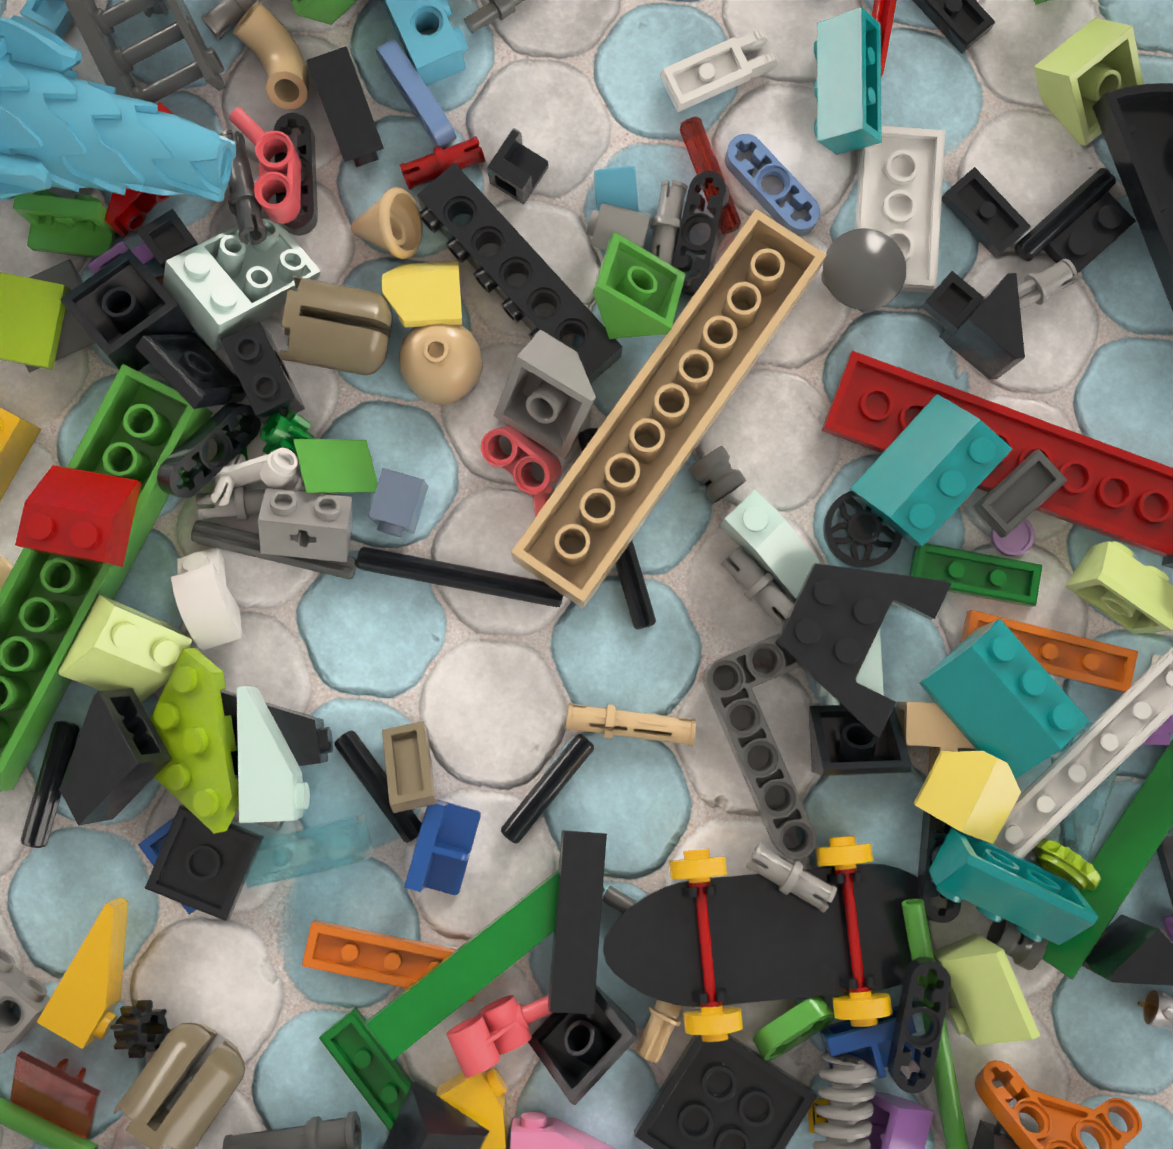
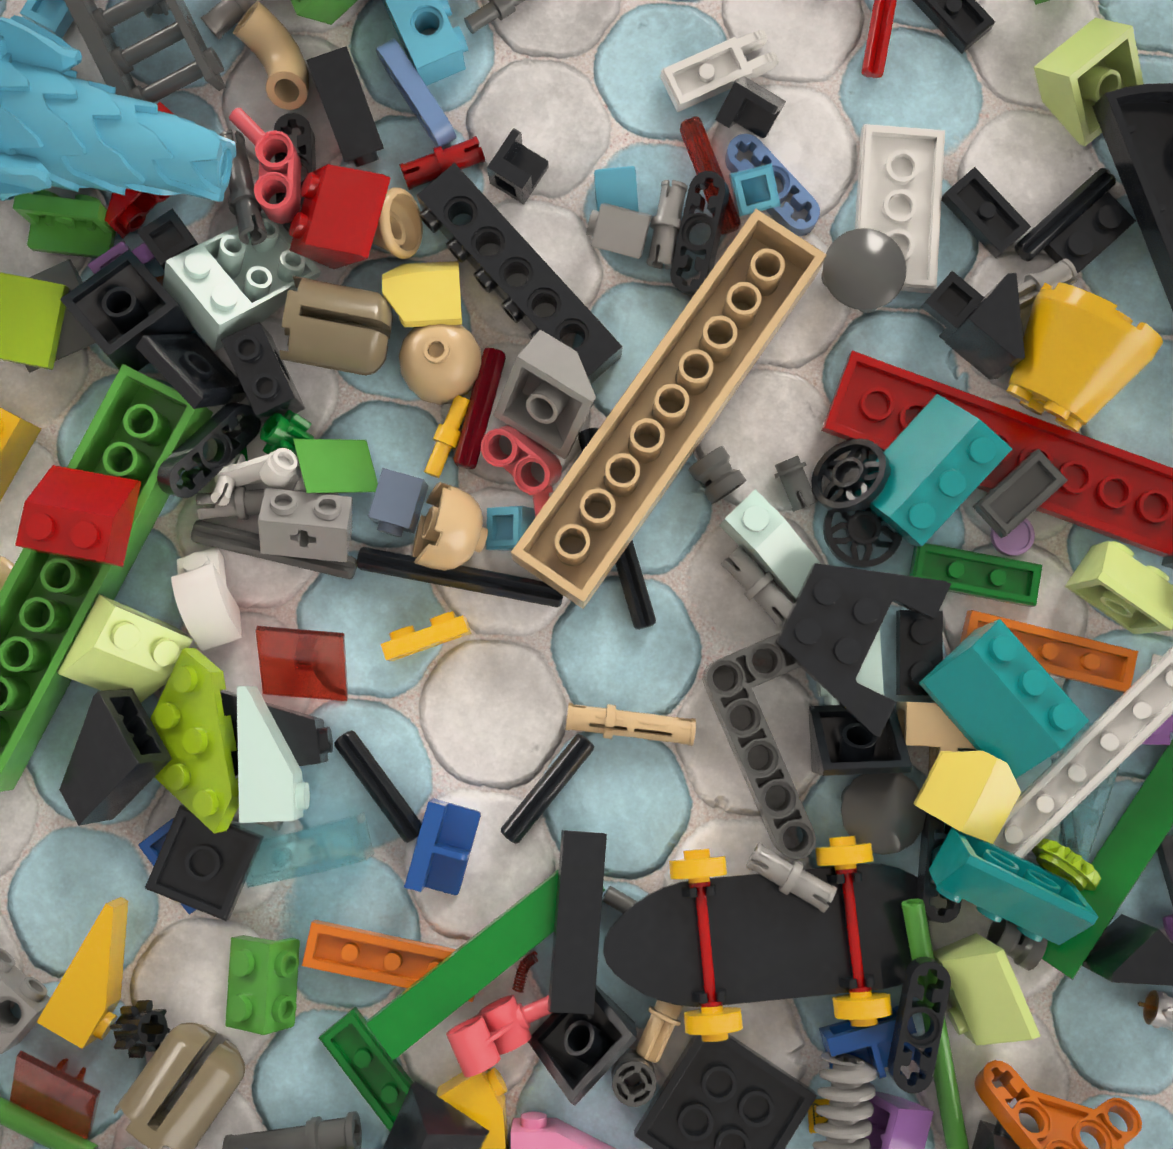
black axle [21,721,80,848] -> none
dark tan tile [382,721,437,813] -> none
bright green slope [593,232,686,339] -> none
bright green beam [753,995,834,1061] -> none
brick [813,7,882,155] -> none
none -> bright green bracket [225,935,300,1035]
none -> clear red piece [255,626,348,701]
none -> red slope [289,164,391,270]
none -> yellow plate [381,611,472,661]
none -> tan cylinder [412,482,488,570]
none -> yellow bar [424,395,470,478]
none -> dark red axle [454,347,506,469]
none -> medium azure slope [486,506,535,551]
none -> clear red leg [512,950,538,993]
none -> dark grey wheel [611,1049,656,1107]
none -> black panel [715,76,786,138]
none -> medium azure slope [729,163,781,217]
none -> dark grey pin [774,456,818,512]
none -> black wheel [811,439,891,513]
none -> dark grey dish [841,773,926,855]
none -> black plate [896,610,943,696]
none -> yellow cone [1006,282,1163,432]

